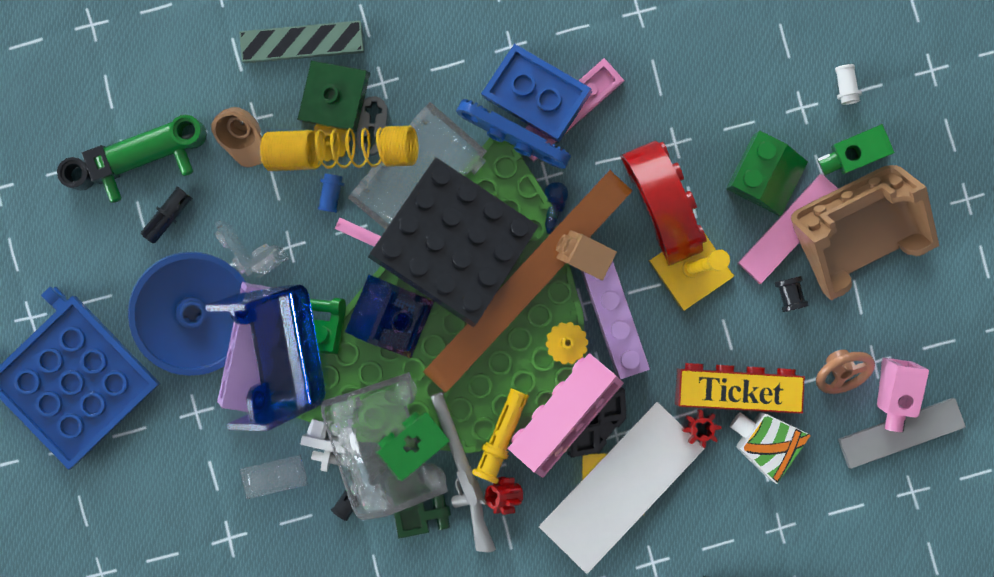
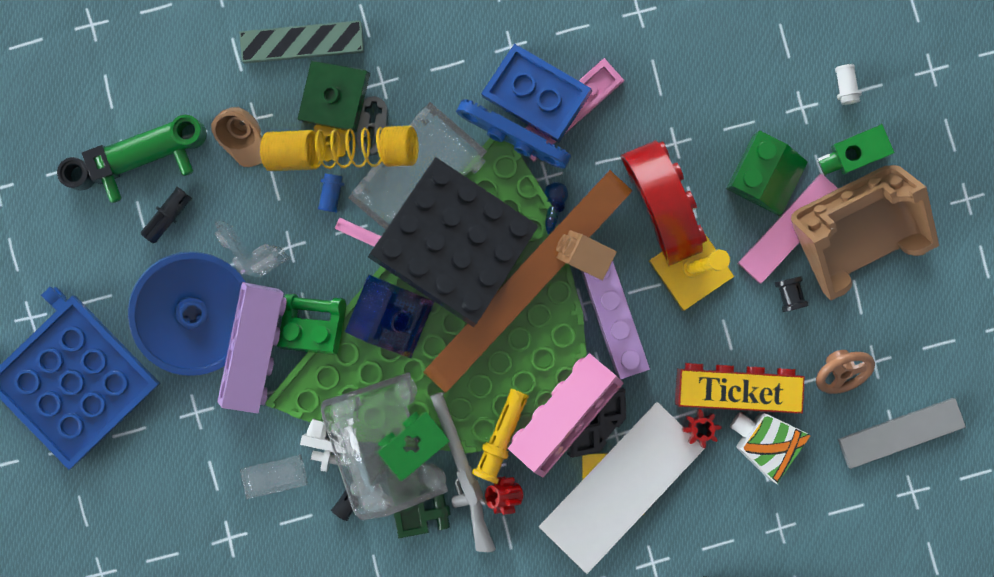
clear blue windscreen [205,285,325,431] -> none
yellow piece [545,322,588,364] -> none
bright pink torso [877,357,929,432] -> none

